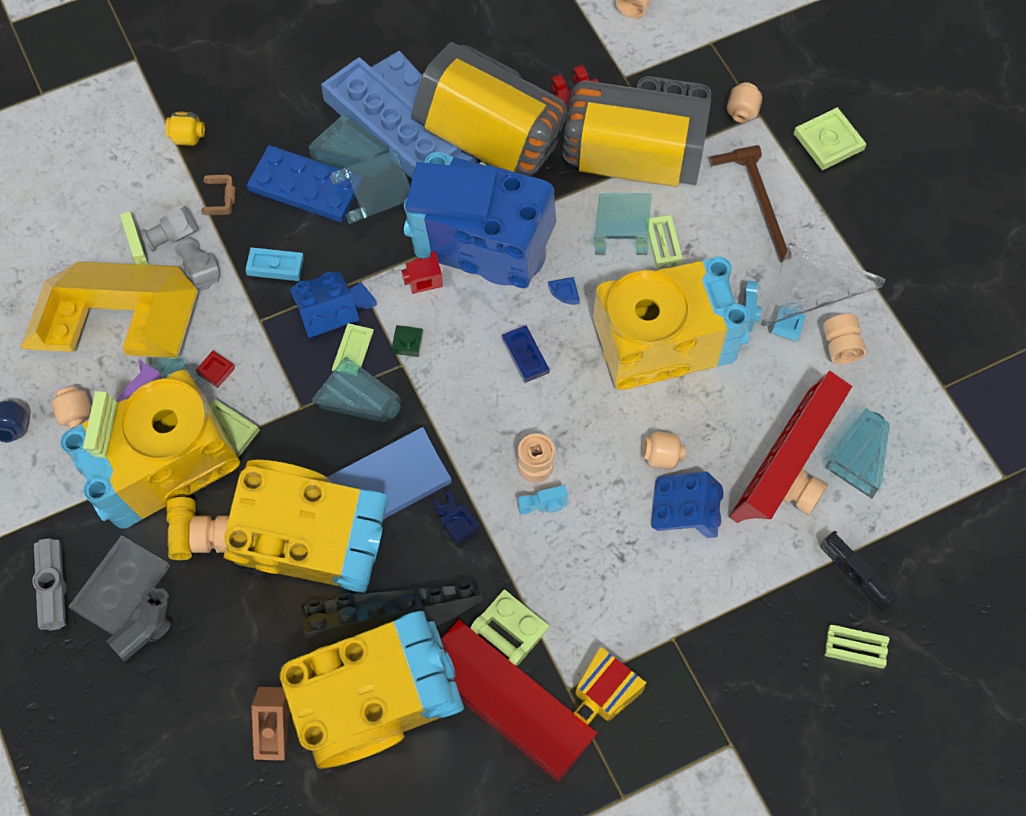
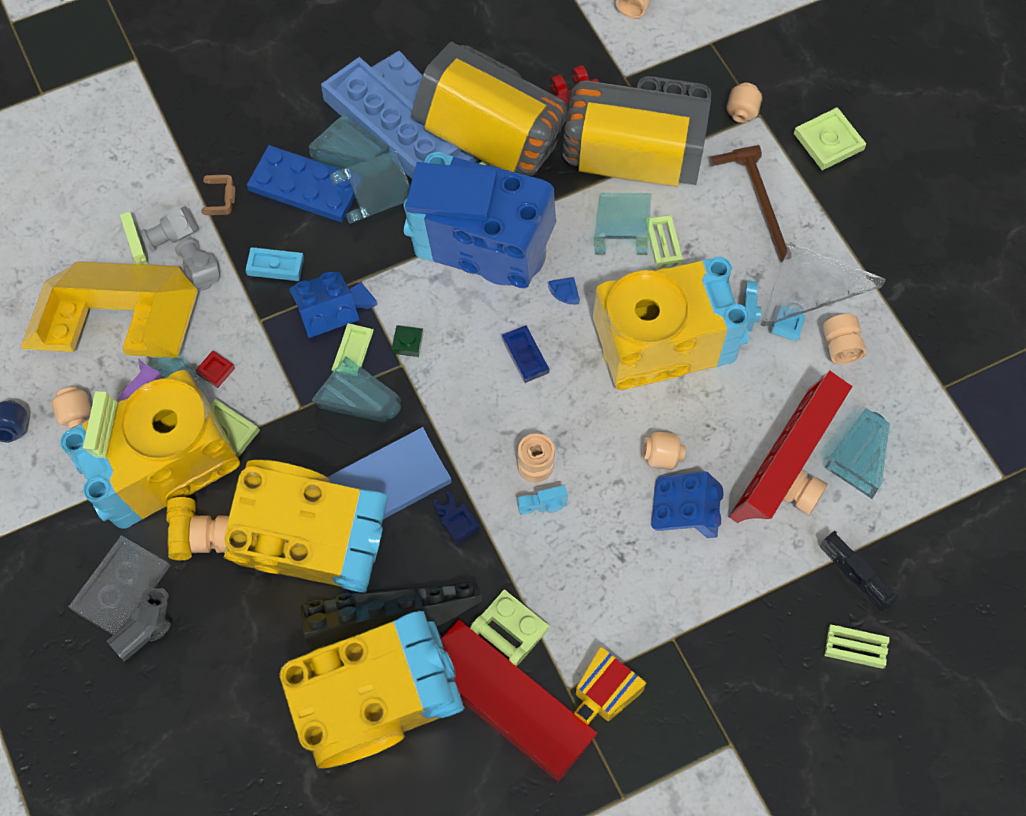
light grey piece [32,538,67,631] -> none
yellow head [165,111,205,146] -> none
nougat slope [252,687,289,760] -> none
red brick [401,251,443,294] -> none

